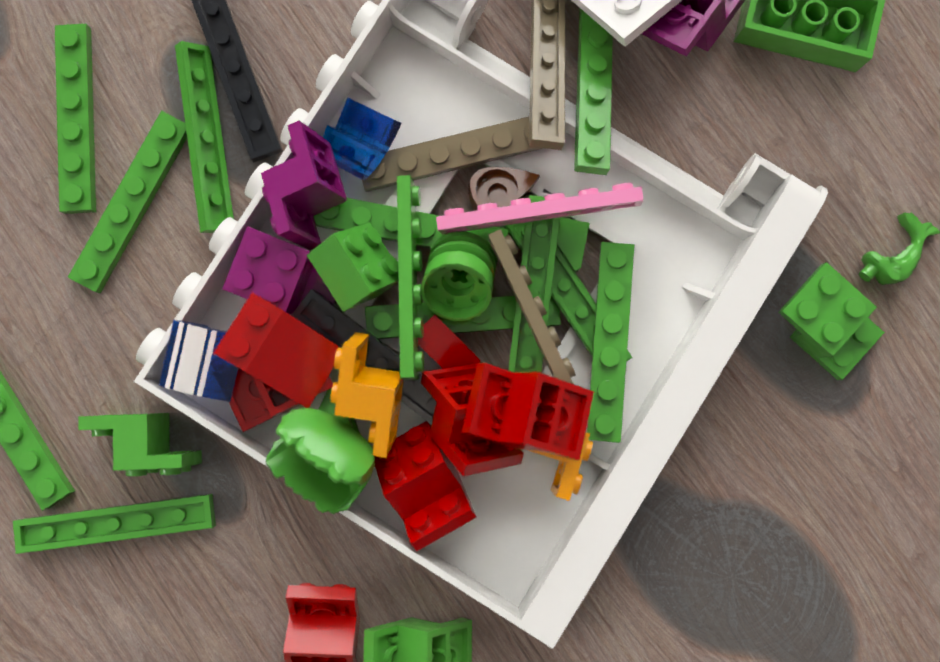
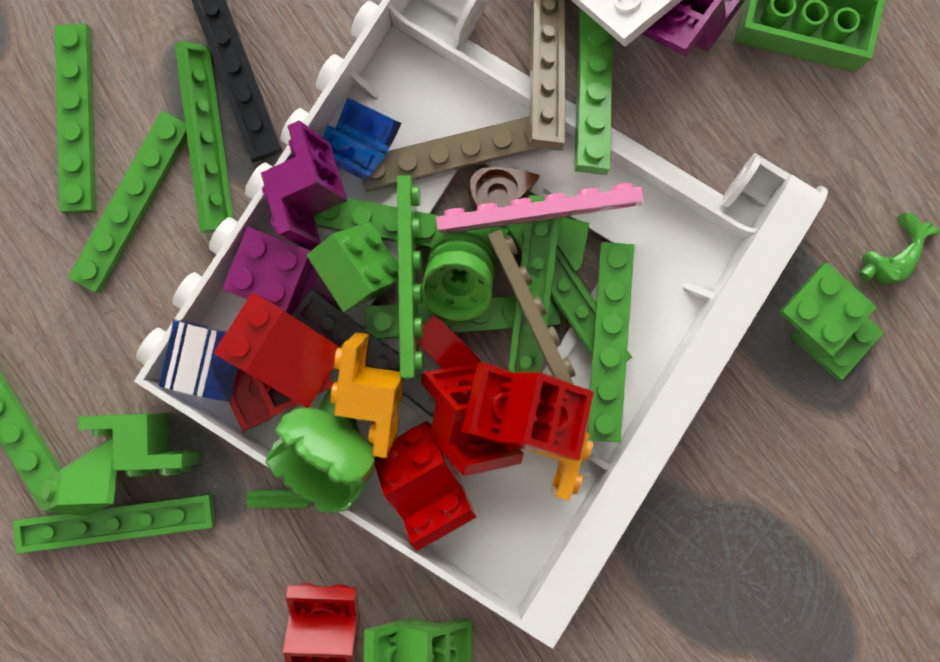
none -> bright green slope [42,437,117,516]
none -> bright green axle [247,489,312,508]

